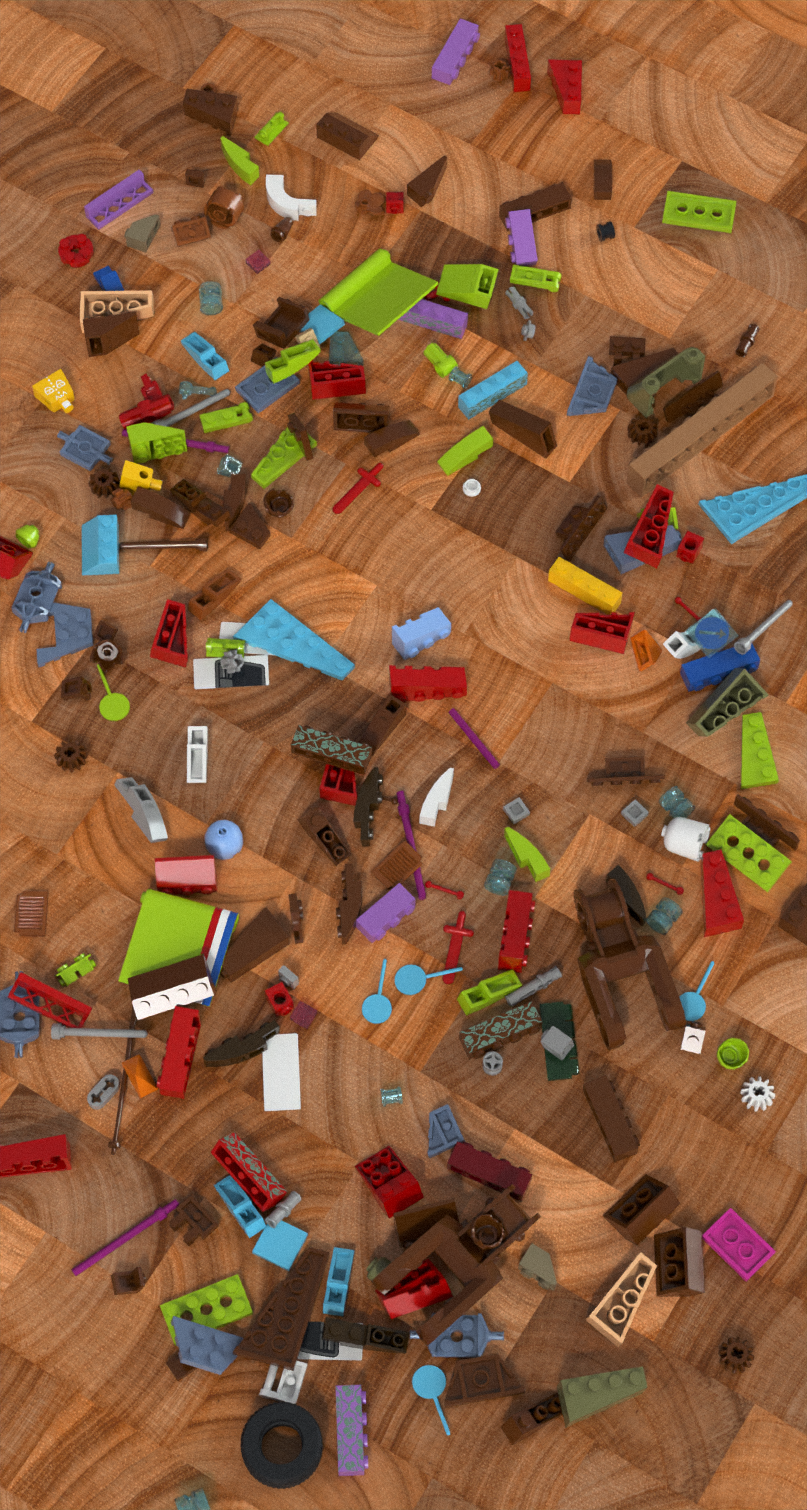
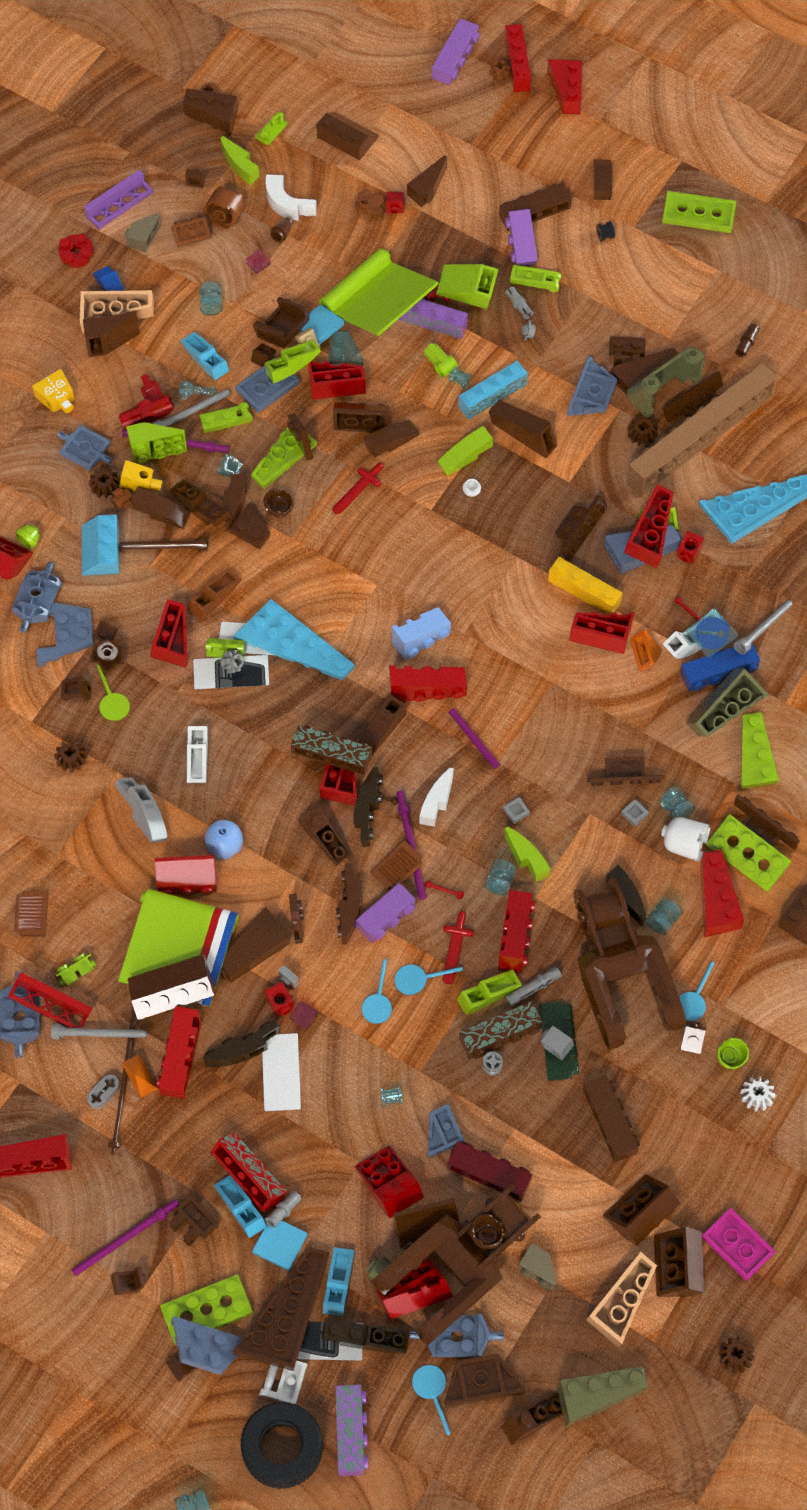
red hinge [646,873,684,895] -> none

